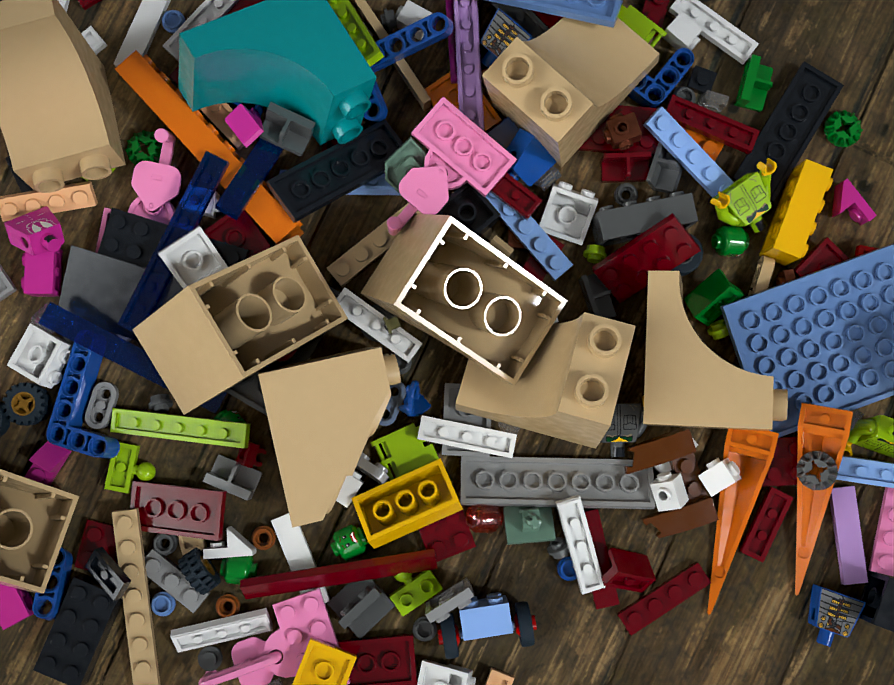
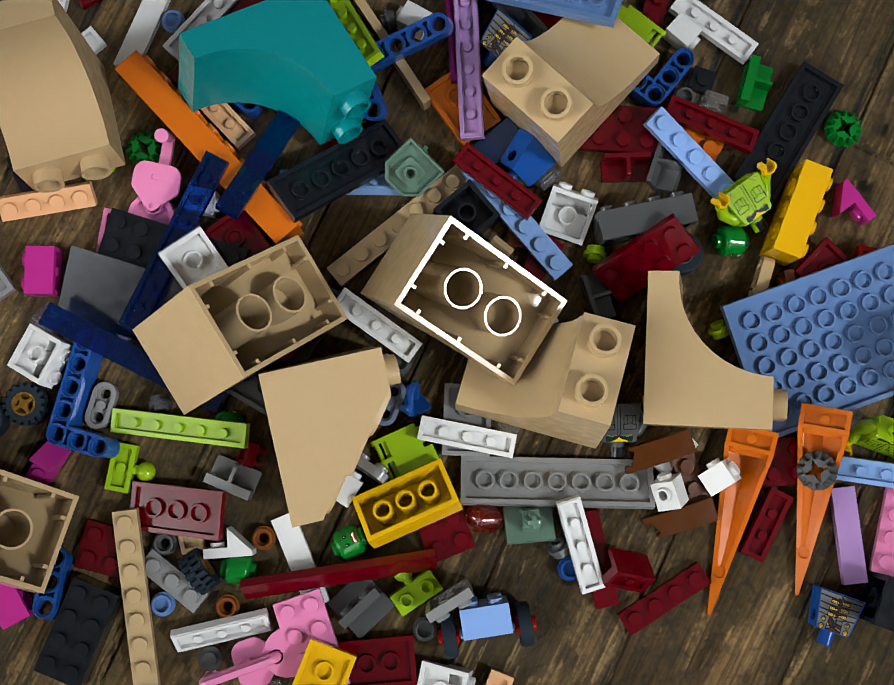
dark pink torso [4,206,65,255] -> none
black plate [85,547,131,601] -> none
dark pink slope [225,104,264,147] -> none
dark grey panel [259,102,316,156] -> none
olive piece [383,316,401,335] -> none
bright pink plate [387,97,517,236] -> none
copper brick [603,112,642,150] -> none
dark grey plate [614,183,638,206] -> none
green panel [684,268,744,326] -> none

